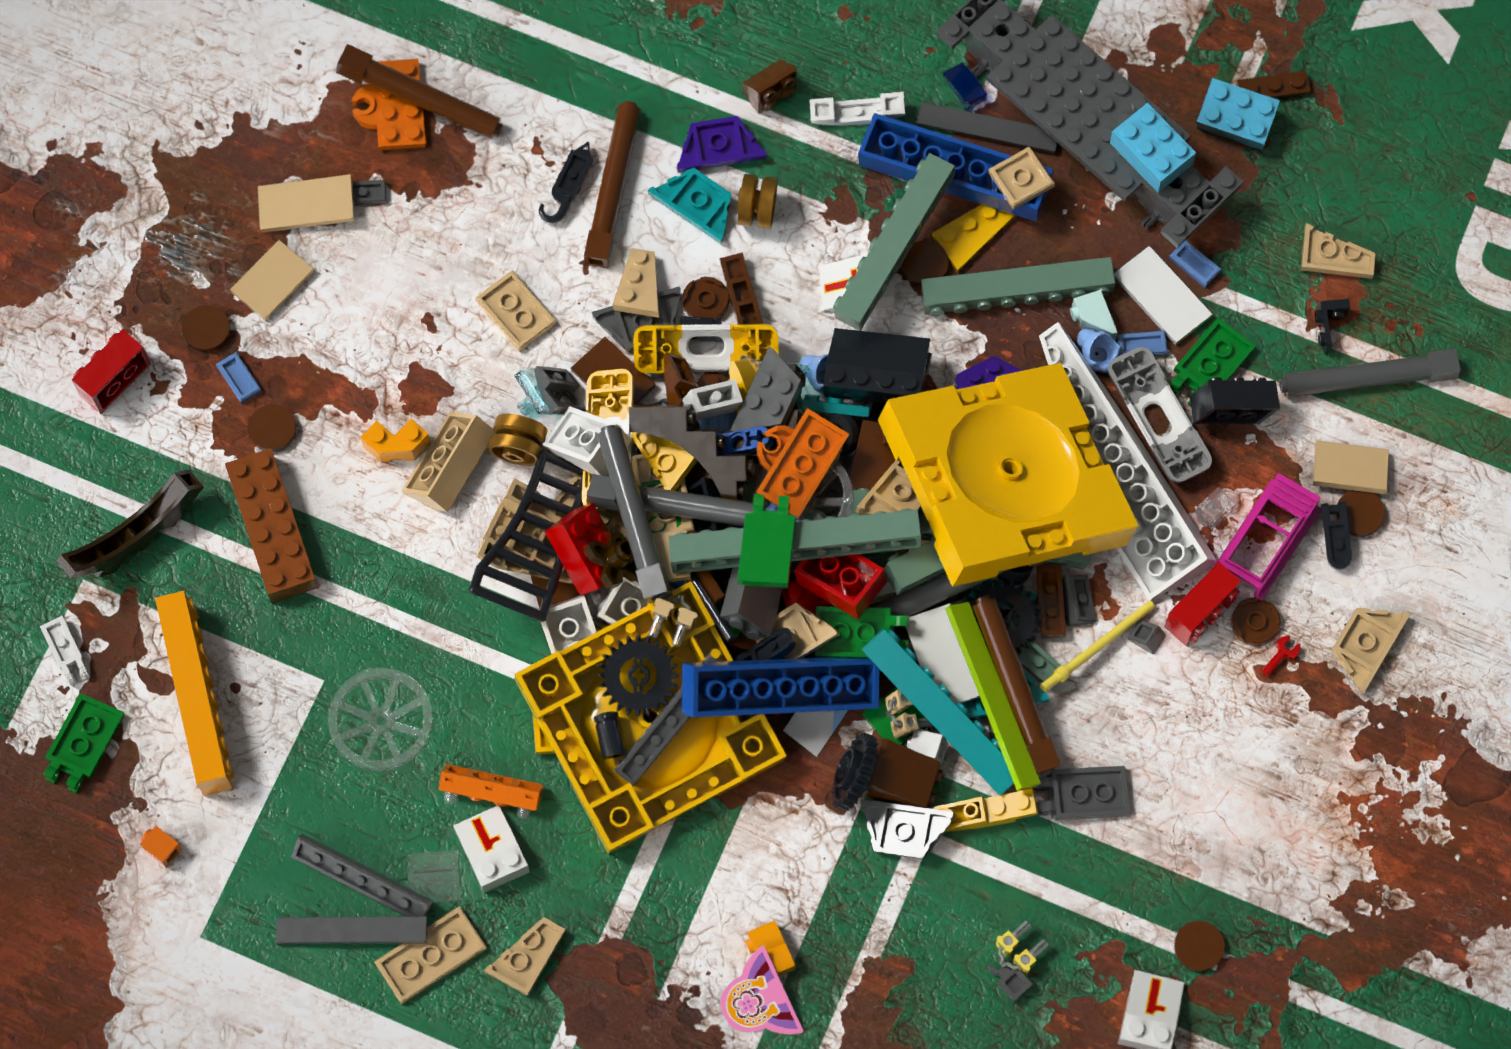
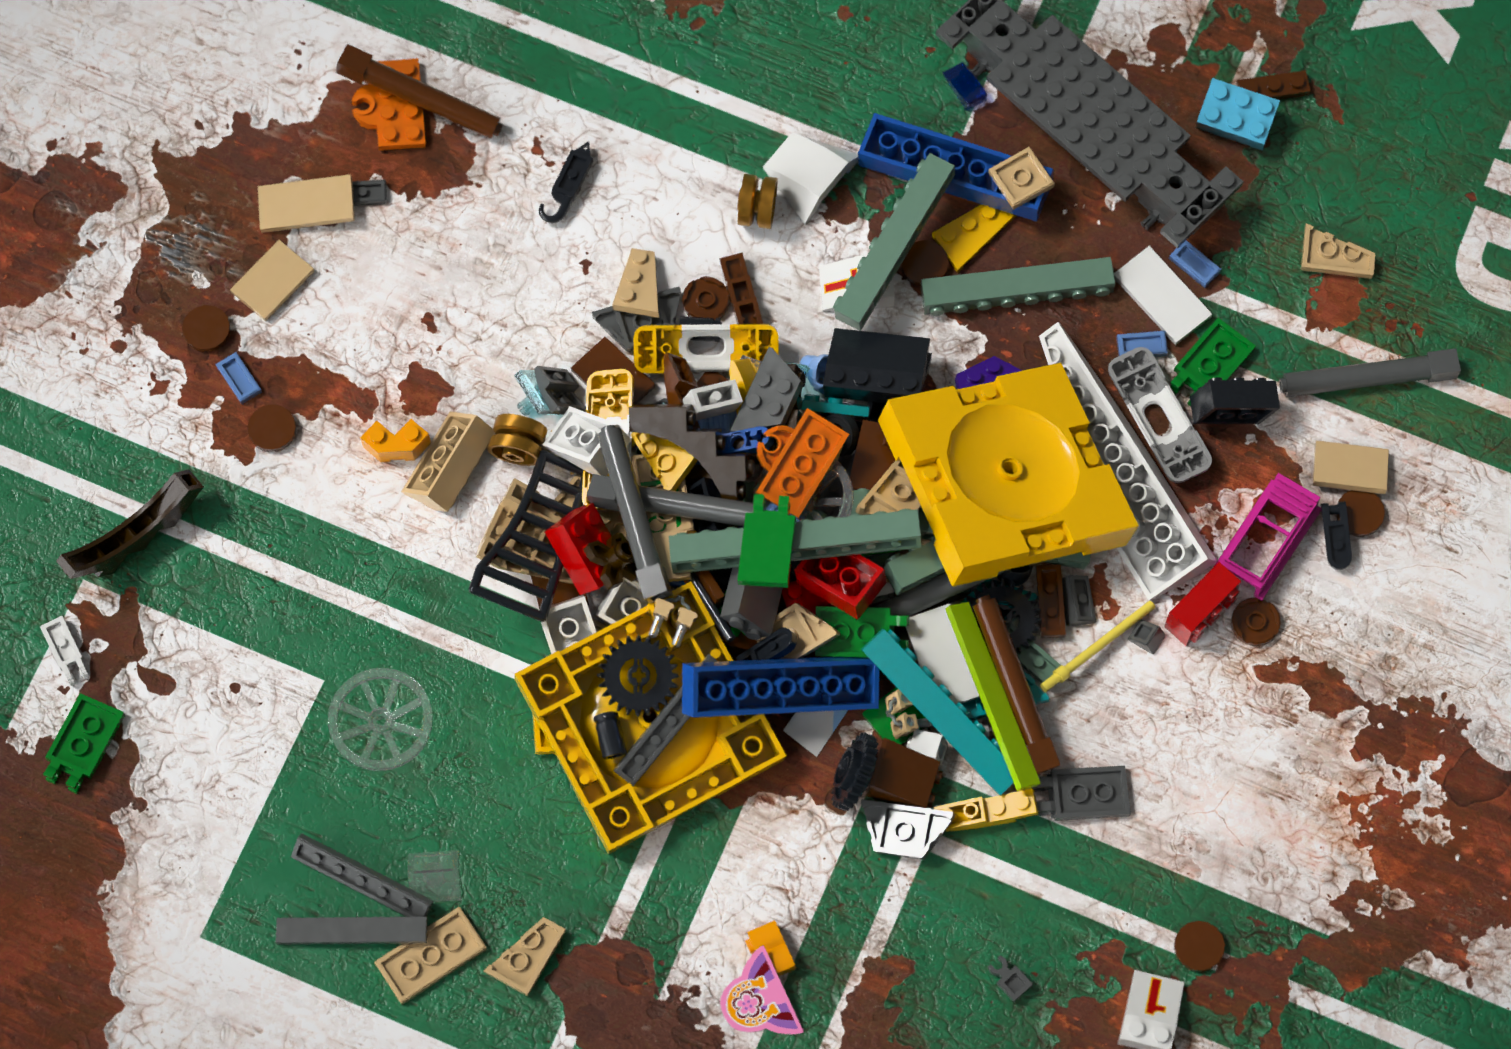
red brick [72,329,151,414] -> none
orange brick [139,826,182,868] -> none
light orange brick [155,591,235,796] -> none
dark orange brick [225,448,318,603] -> none
orange piece [439,764,544,821] -> none
white slope [453,806,529,893] -> none
tan tile [475,270,557,352] -> none
reddish brown brick [584,101,641,269] -> none
teal wing [648,167,731,244] -> none
dark purple wing [677,116,767,173] -> none
reddish brown slope [742,59,797,114] -> none
white slope [810,92,905,126] -> none
dark grey tile [917,102,1057,155] -> none
piece [996,921,1049,976] -> none
light aqua slope [1070,290,1117,340] -> none
light blue piece [1077,328,1121,373] -> none
medium azure brick [1110,103,1196,193] -> none
clear brick [1195,487,1236,531] -> none
red bar [1261,635,1300,677] -> none
black bracket [1314,299,1350,354] -> none
tan wing [1331,608,1410,694] -> none
none -> white wedge [763,133,858,225]

